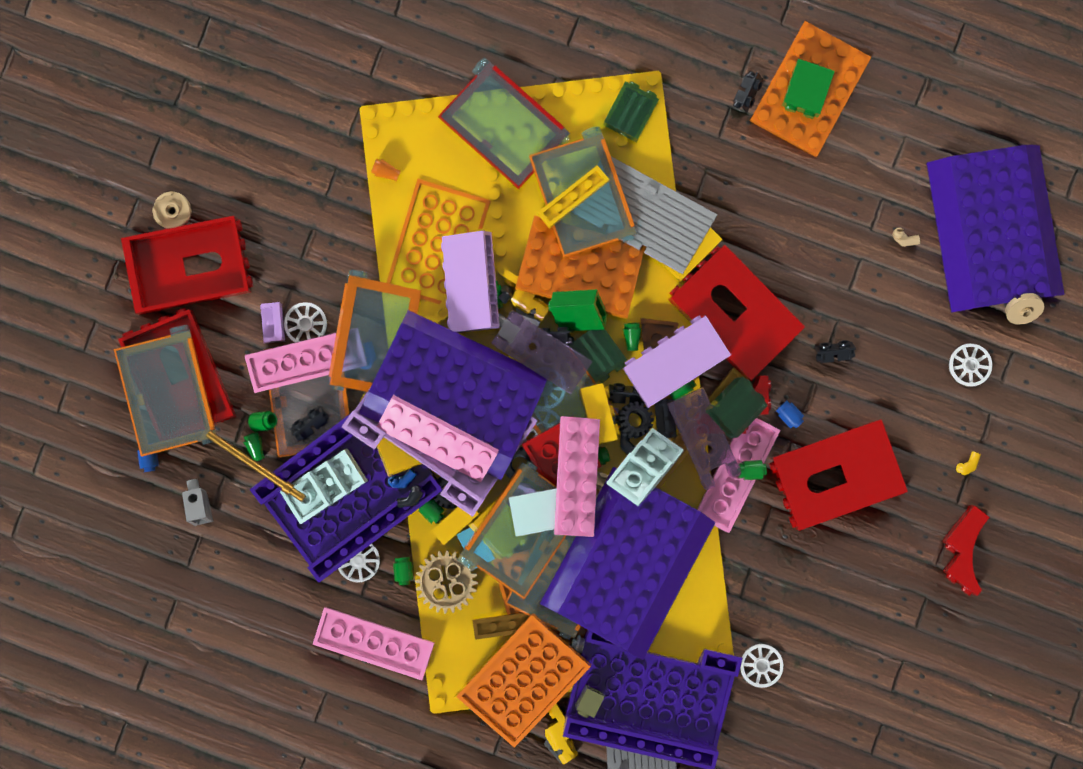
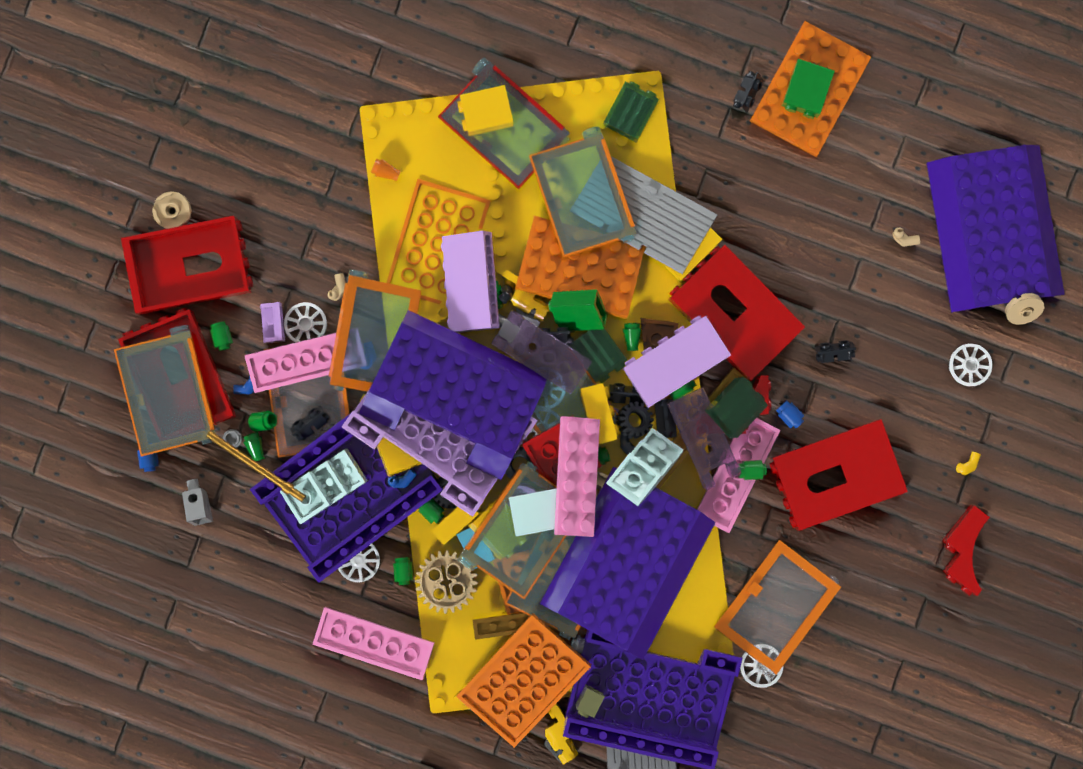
bright pink plate [377,395,499,482] -> none
black arm [397,485,423,508] -> none
yellow plate [537,165,610,229] -> none
none -> green brick [210,321,233,351]
none -> light grey plate [223,429,242,448]
none -> blue arm [233,376,254,394]
none -> tan arm [328,273,345,301]
none -> yellow brick [457,85,513,136]
none -> clear door [714,540,841,679]

